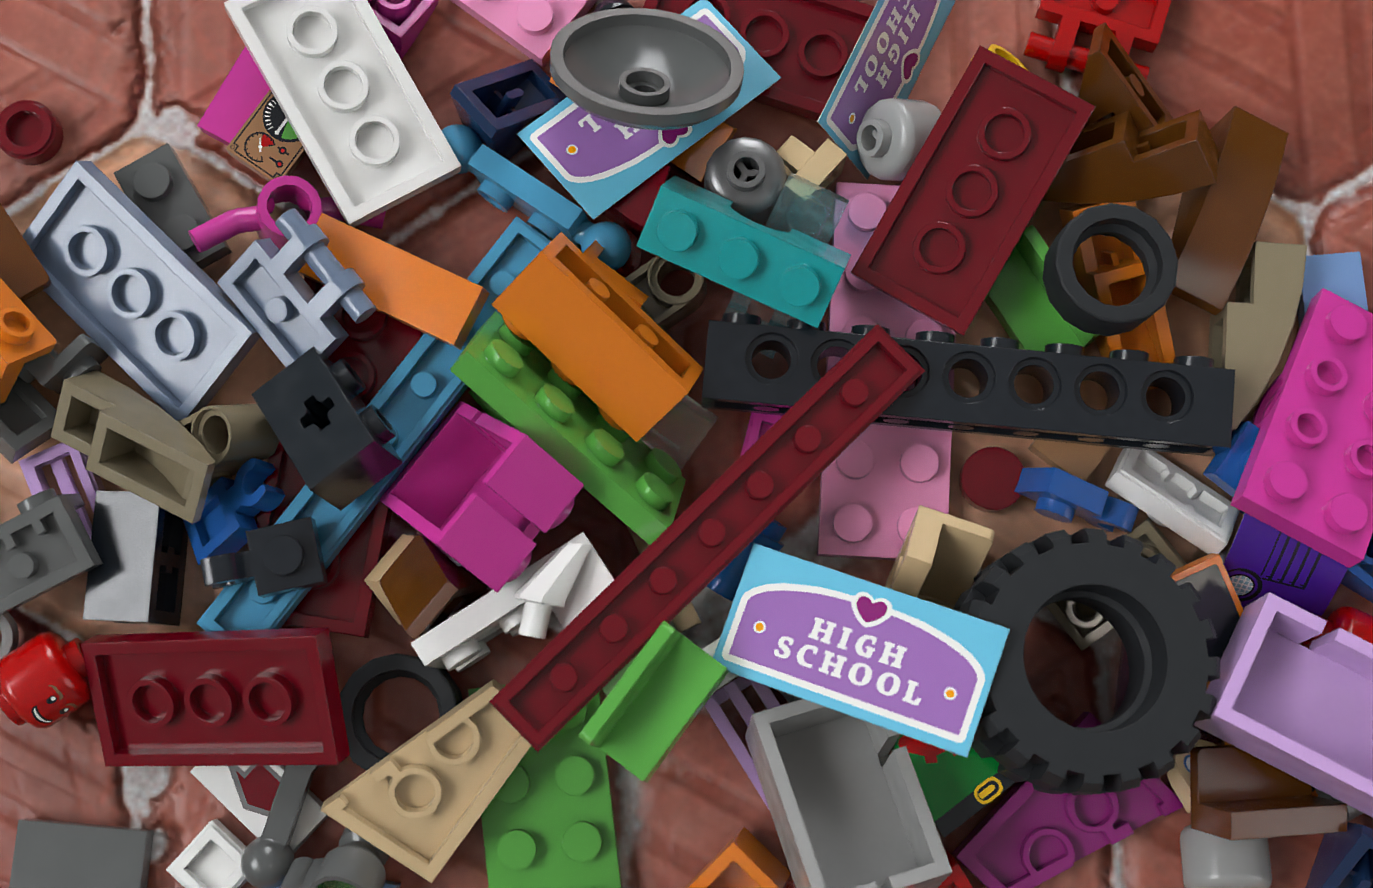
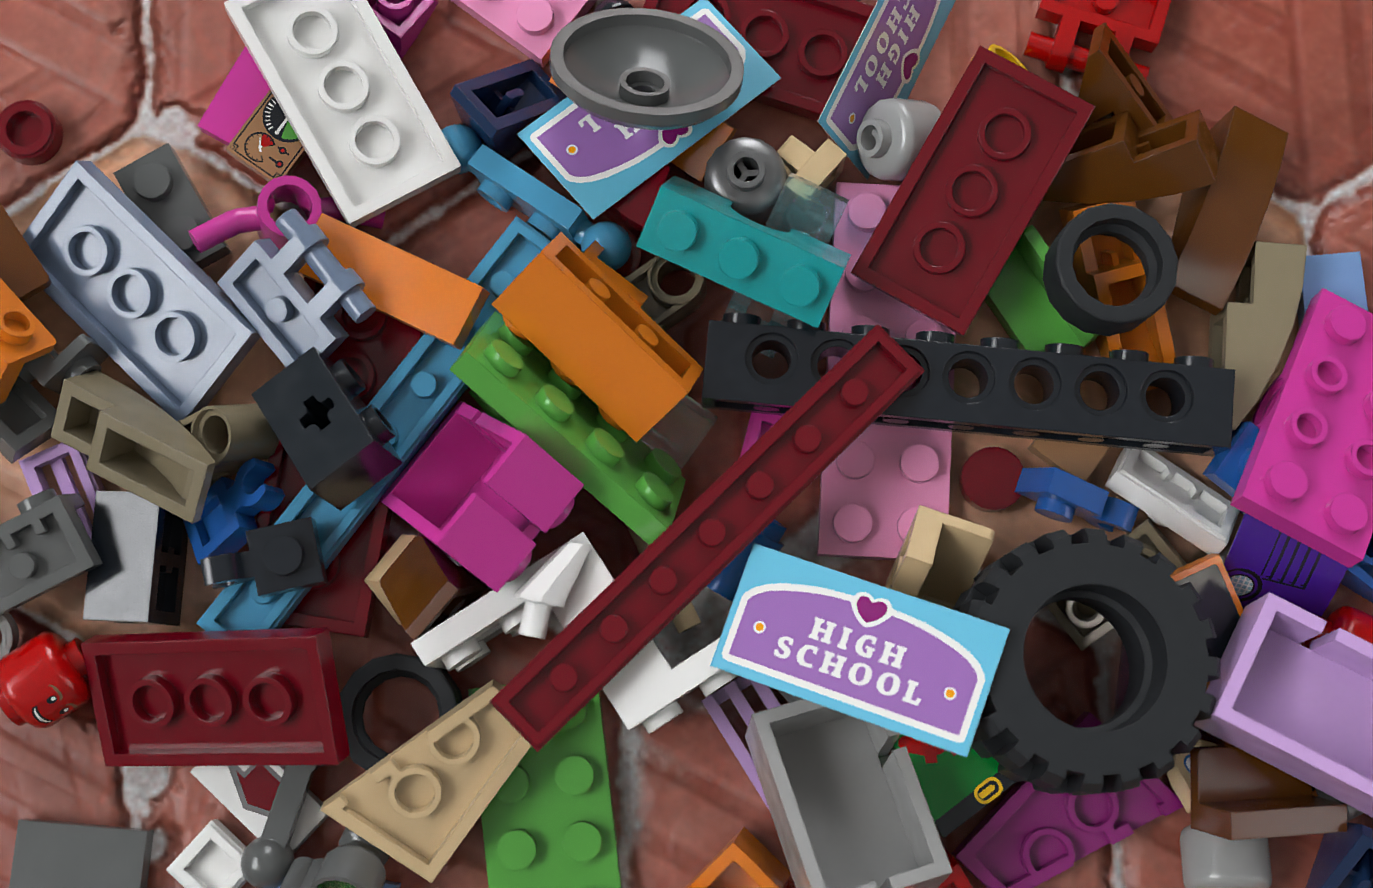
bright green panel [579,621,730,783] -> none

